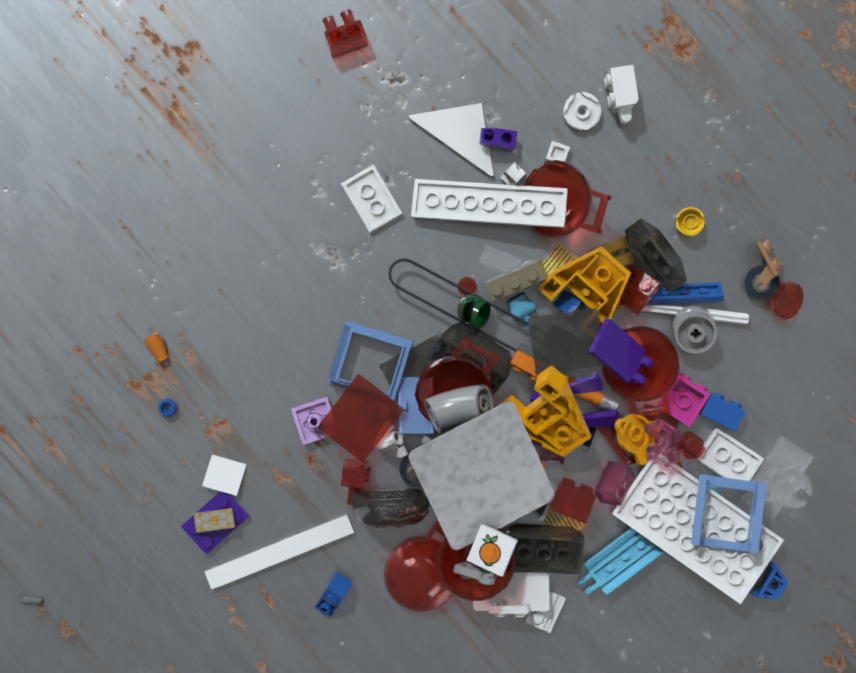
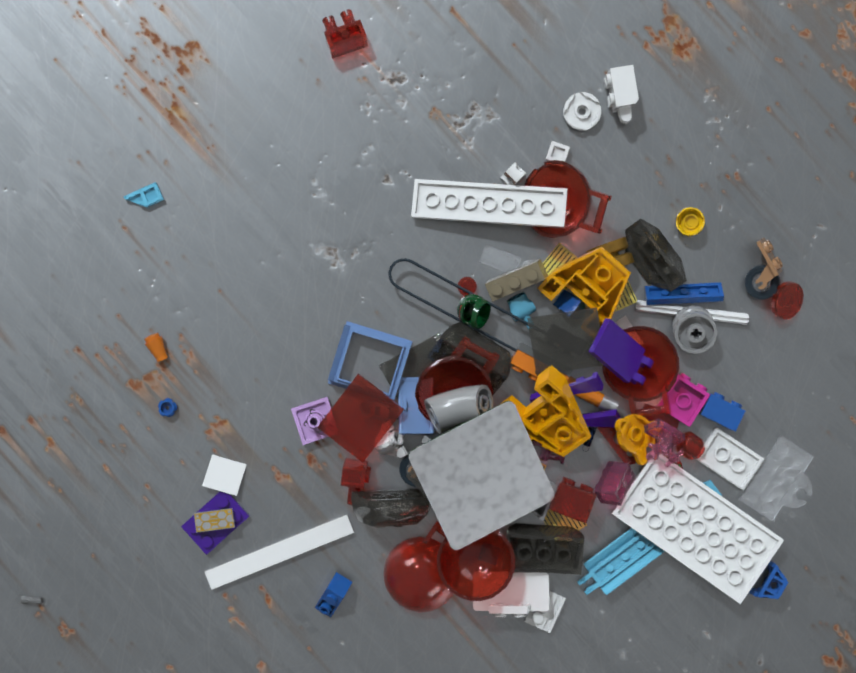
white tile [341,164,402,233] -> none
white tile [409,103,494,177] -> none
light grey hinge [454,562,497,585] -> none
white tile [467,524,518,577] -> none
dark purple leg [479,128,517,152] -> none
clear red plate [619,264,661,316] -> none
medium blue piece [691,474,766,553] -> none
none -> medium azure tile [123,182,164,208]

